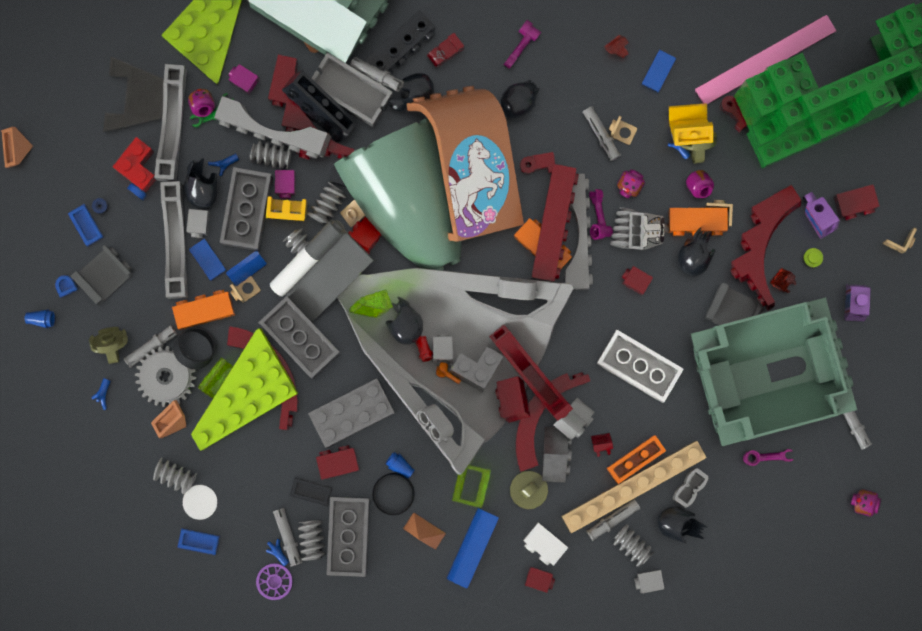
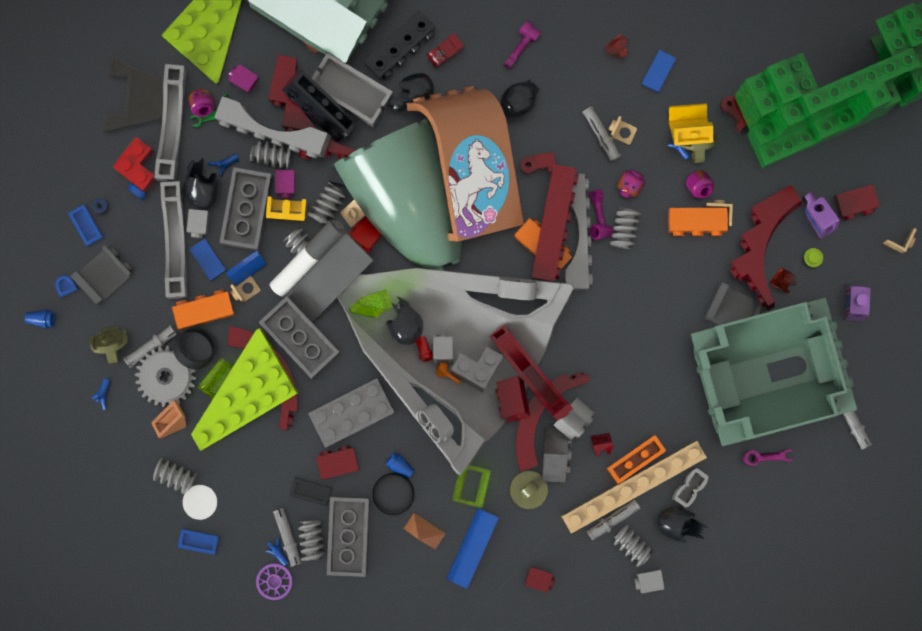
nougat slope [1,127,33,168] -> none
light grey pin [350,57,404,92] -> none
white brick [523,523,568,566] -> none
white brick [596,330,684,403] -> none
dark red brick [622,266,653,295] -> none
light grey torso [629,212,669,250] -> none
black helmet [678,227,716,276] -> none
bright pink tile [695,15,836,105] -> none
magenta head [851,489,881,517] -> none

